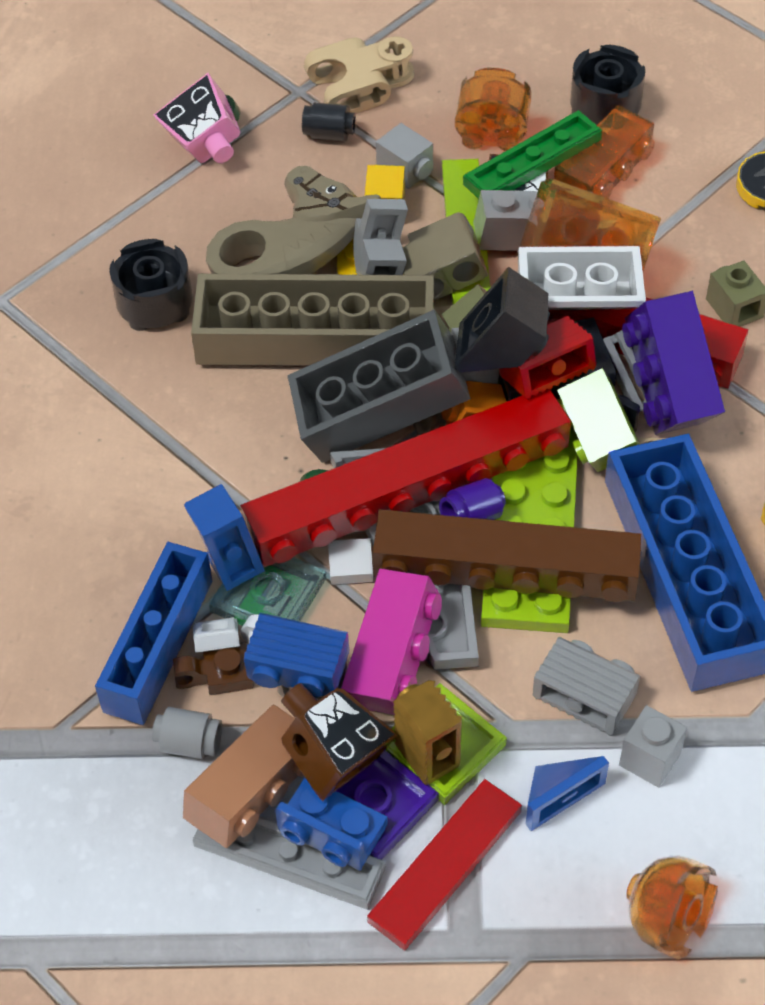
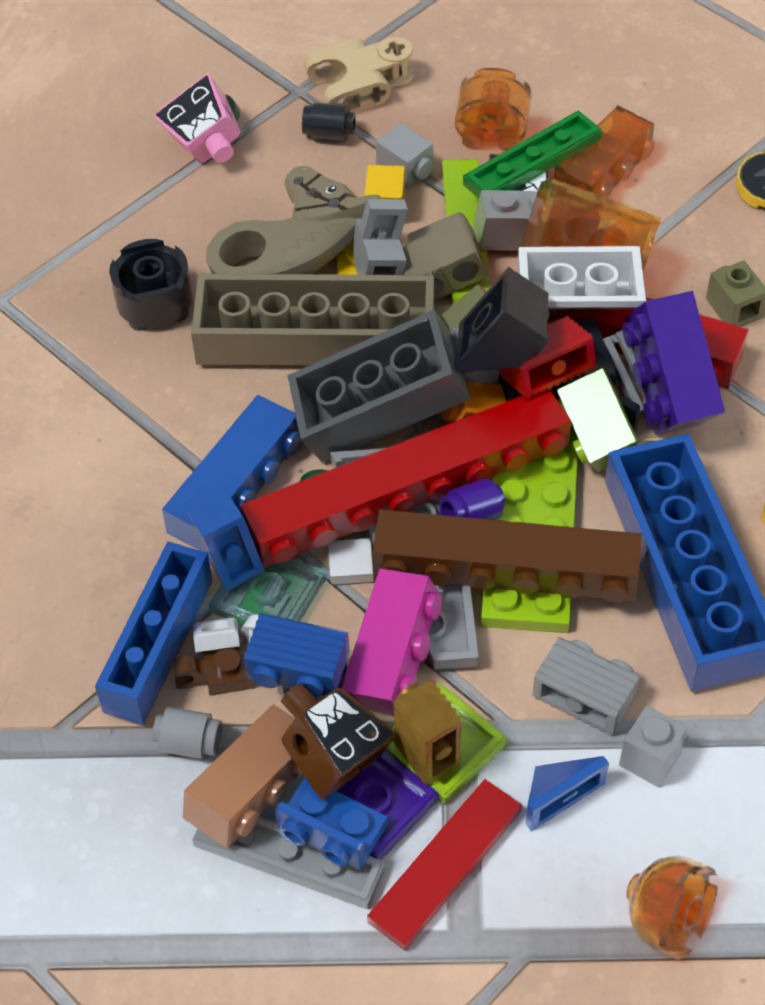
black brick [570,45,646,131] -> none
none -> blue brick [162,394,301,552]

